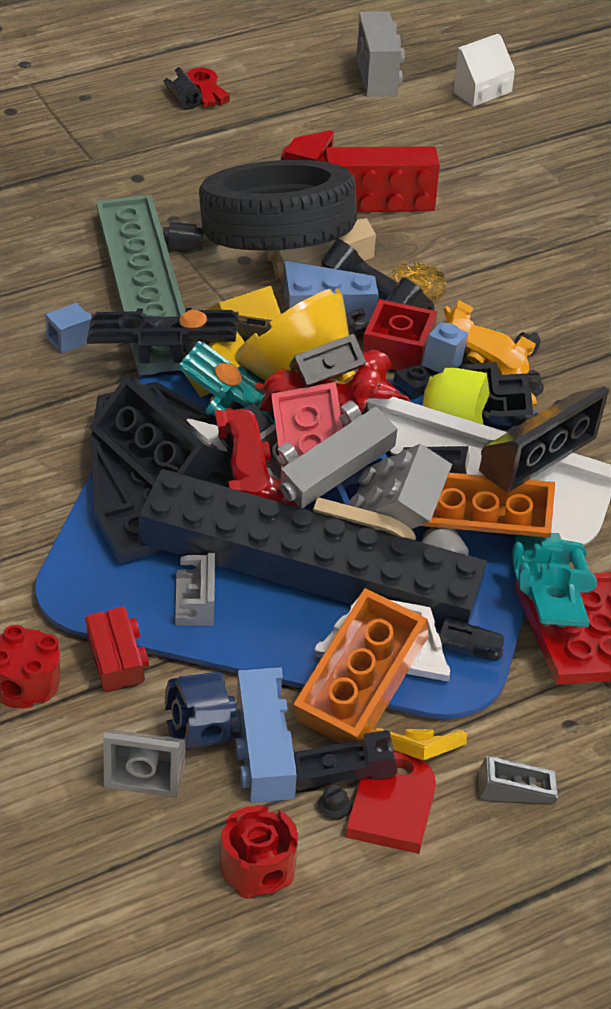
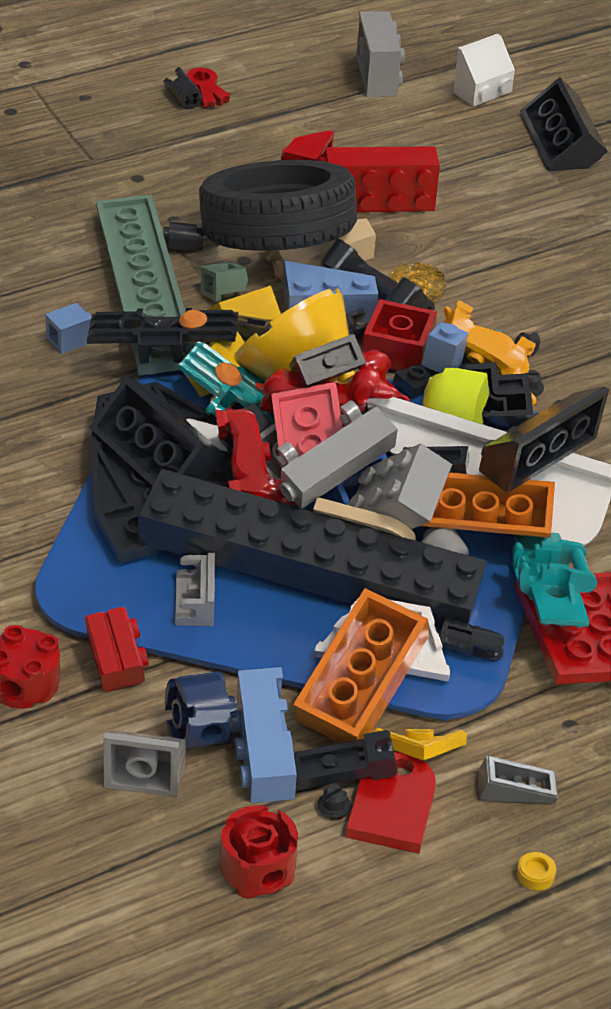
none -> sand green brick [201,261,248,302]
none -> yellow tile [517,852,556,891]
none -> black slope [520,77,608,171]

